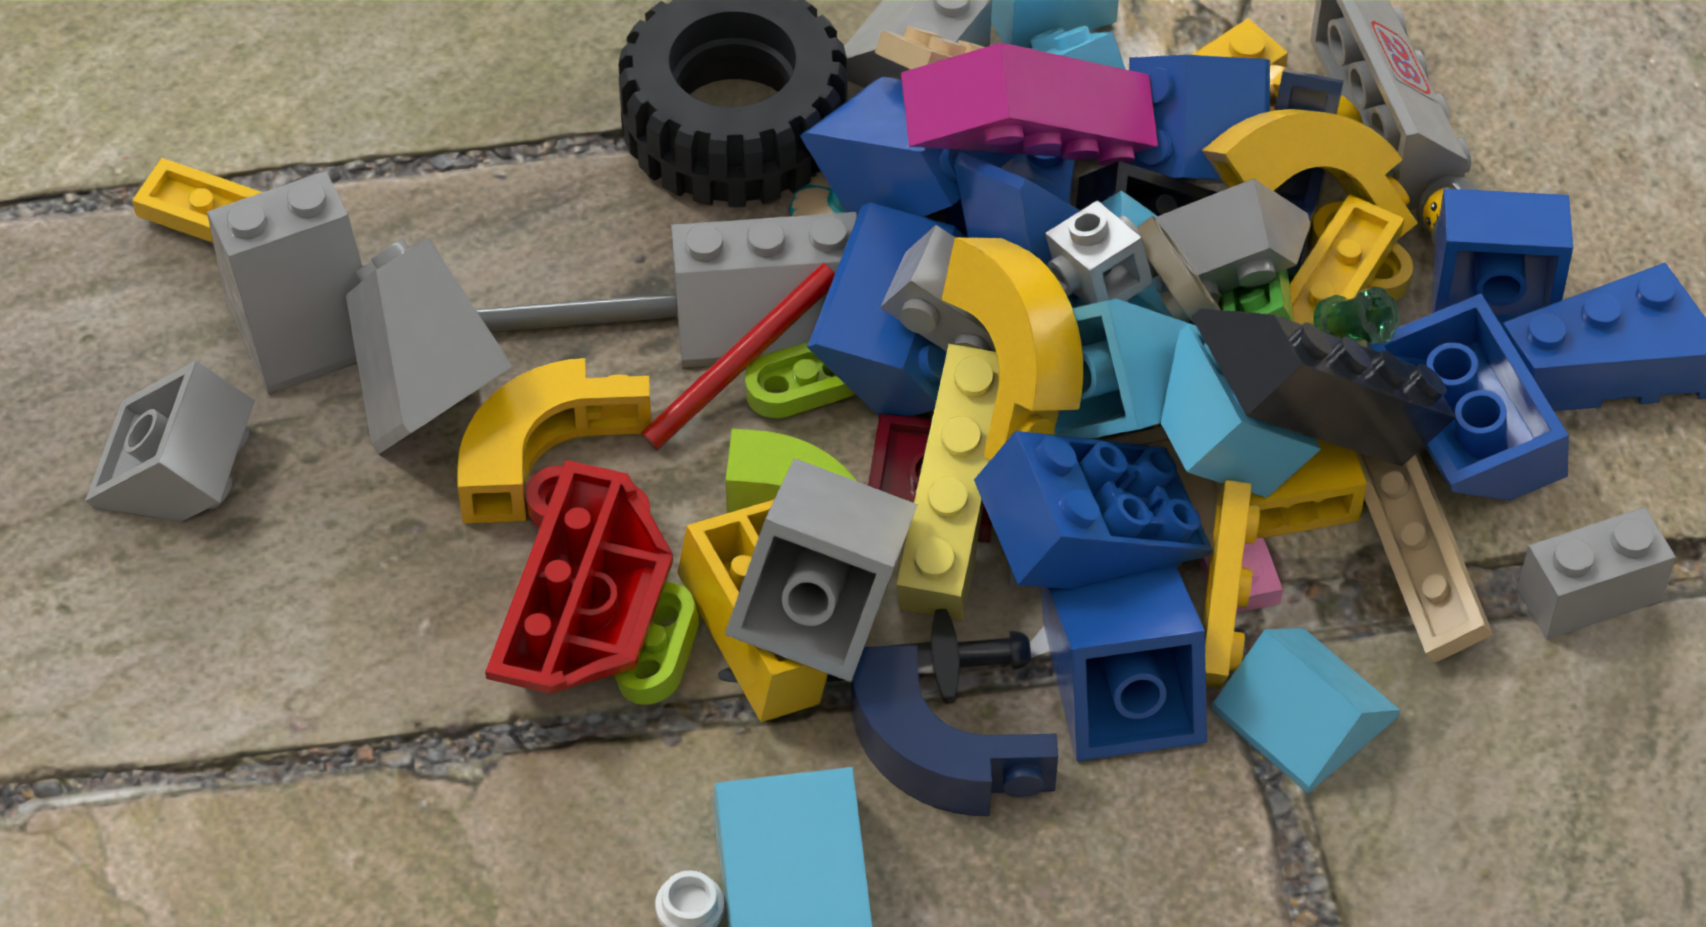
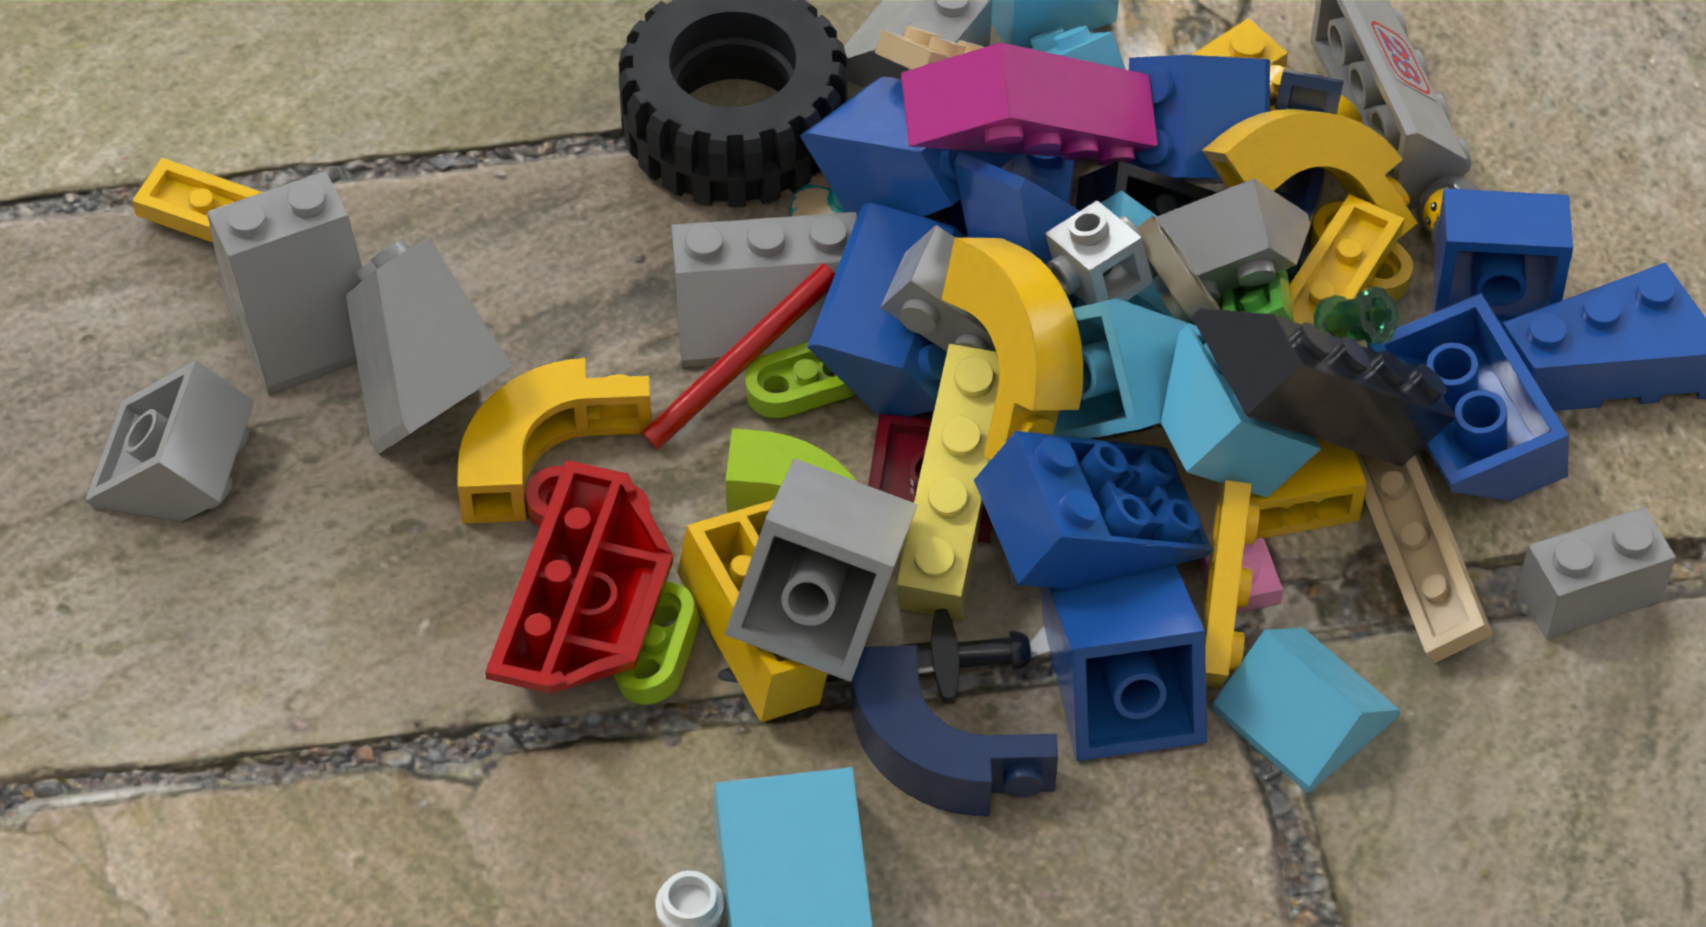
dark grey bar [476,293,677,332] -> none

